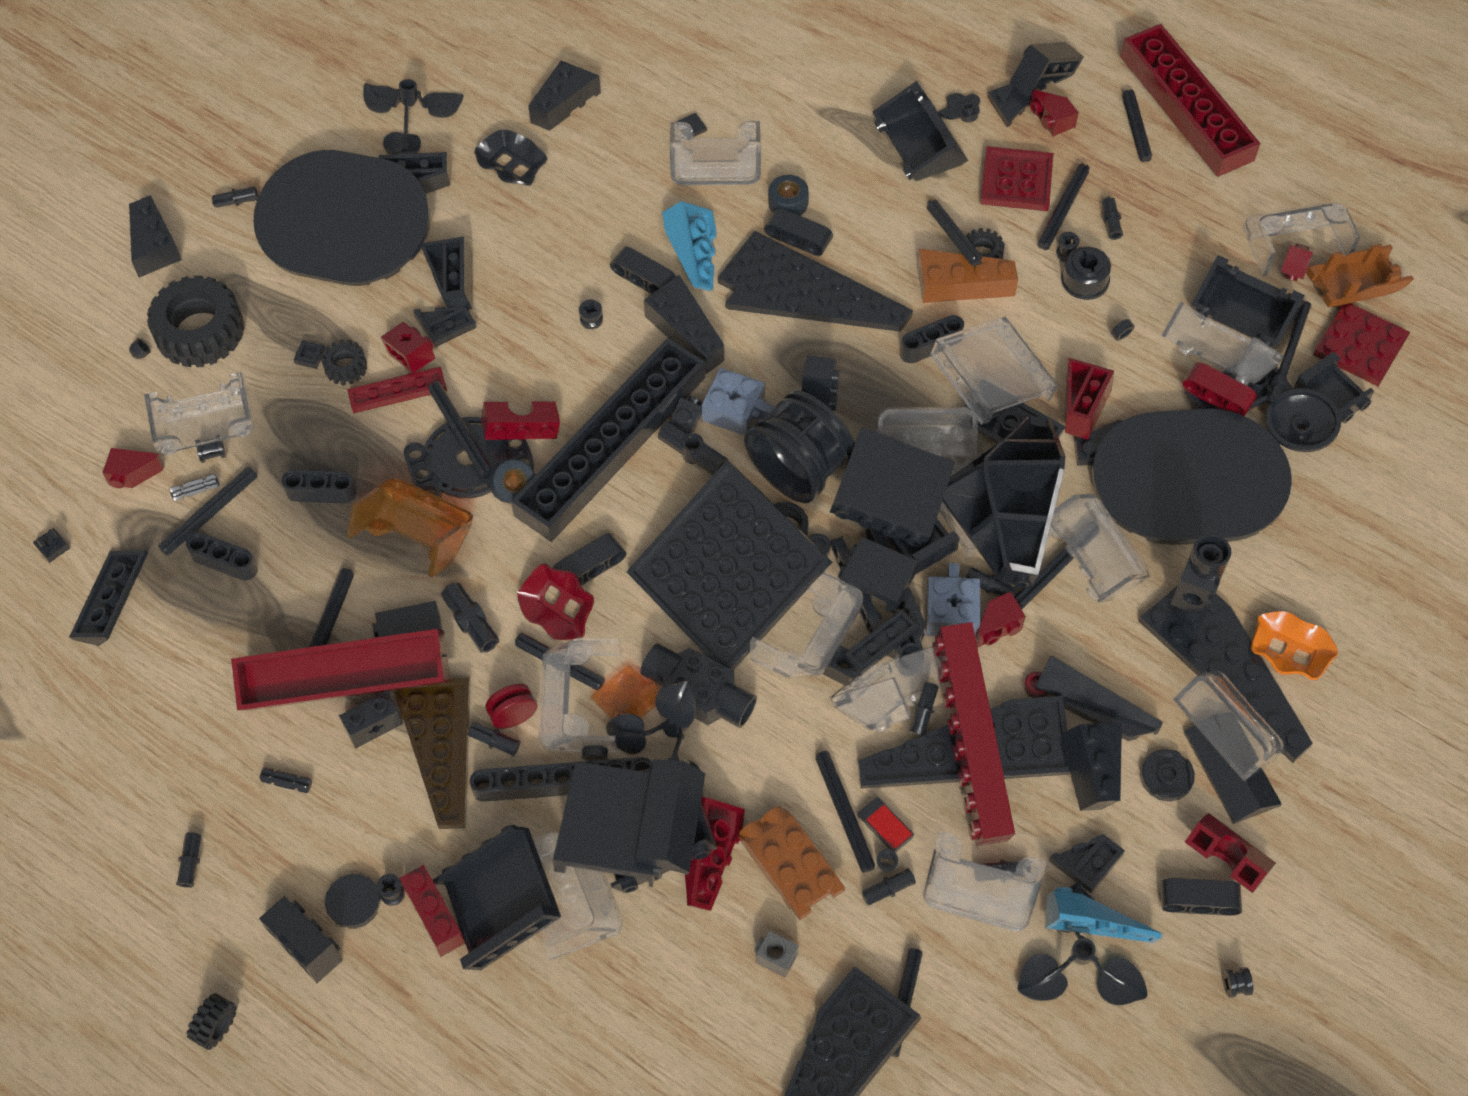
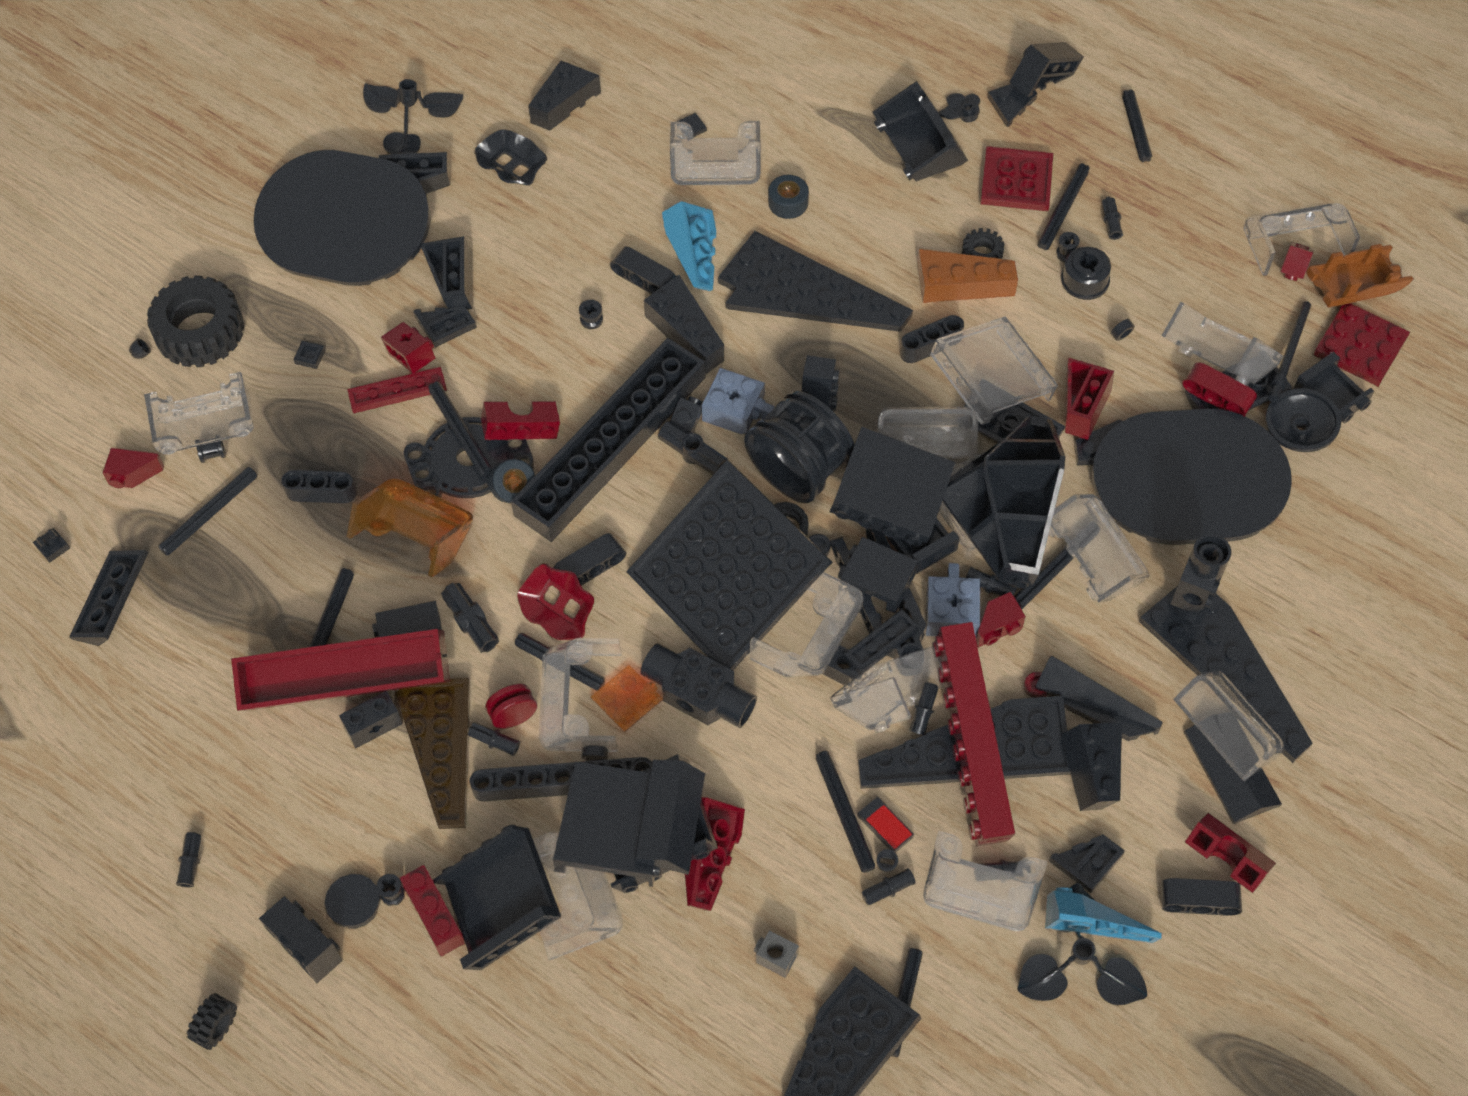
black wedge [129,195,182,278] -> none
axle [170,474,219,501] -> none
black beam [186,532,258,581] -> none
black axle [212,186,259,208] -> none
black axle [259,767,312,793] -> none
black tyre [321,339,367,385] -> none
black plant [606,680,704,797] -> none
dark orange piece [738,806,845,921] -> none
black beam [764,208,833,256] -> none
black axle [927,199,982,266] -> none
dark red slope [1030,90,1079,136] -> none
dark red brick [1120,24,1261,177] -> none
black tile [1140,749,1195,802] -> none
black windscreen [1191,255,1305,350] -> none
black wheel [1223,967,1253,998] -> none
orange piece [1251,611,1338,680] -> none

